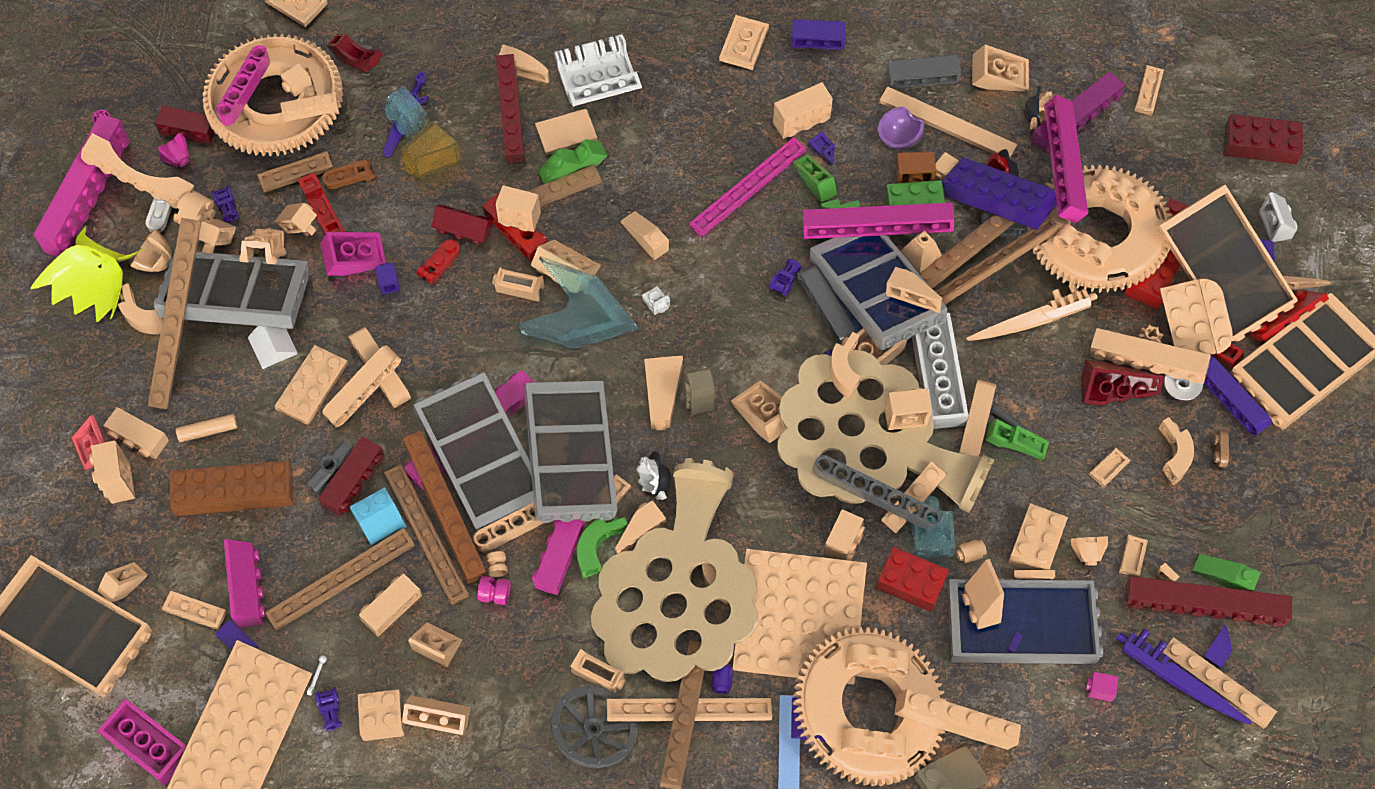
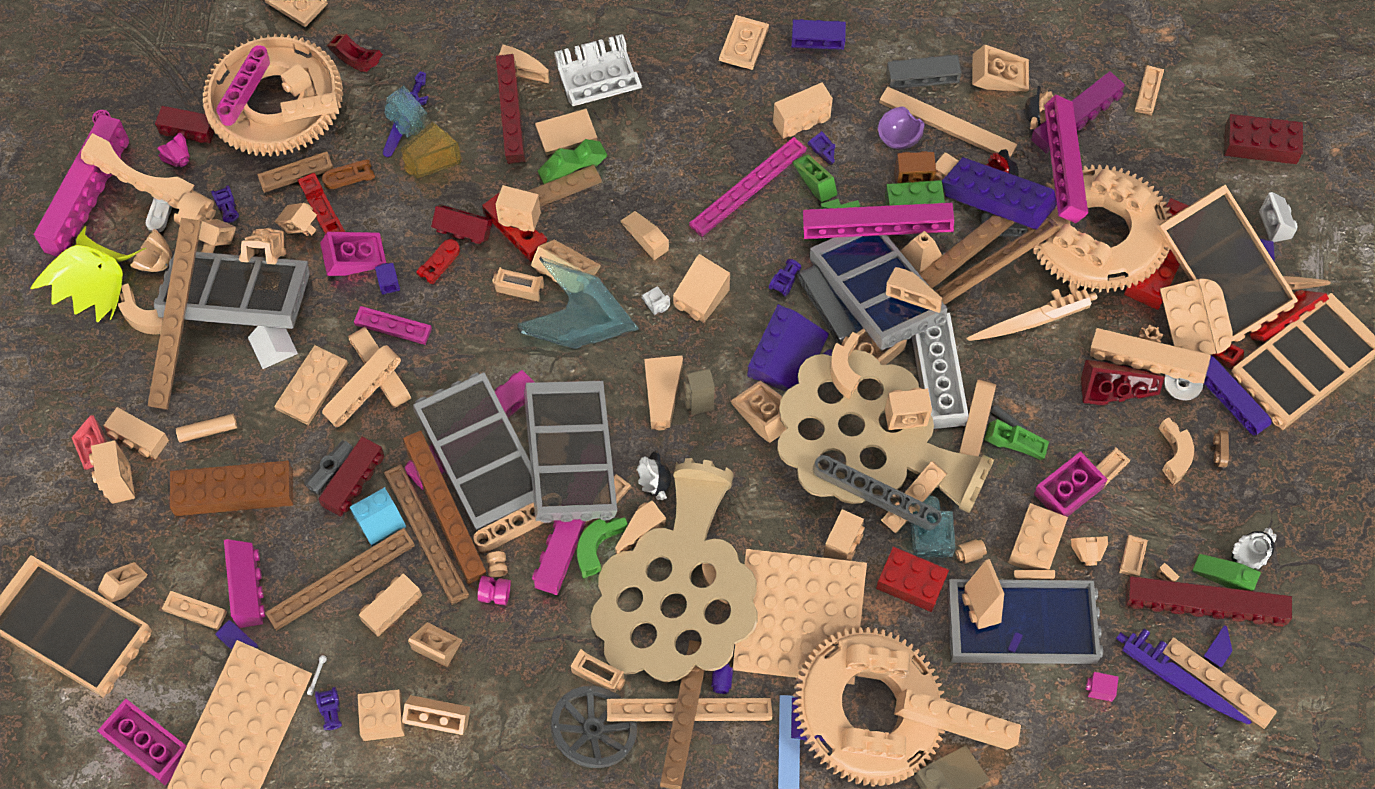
none -> dark pink plate [354,306,432,345]
none -> light nougat slope [673,254,730,323]
none -> dark purple slope [747,304,829,392]
none -> dark pink brick [1034,451,1108,517]
none -> white hair [1231,528,1276,570]

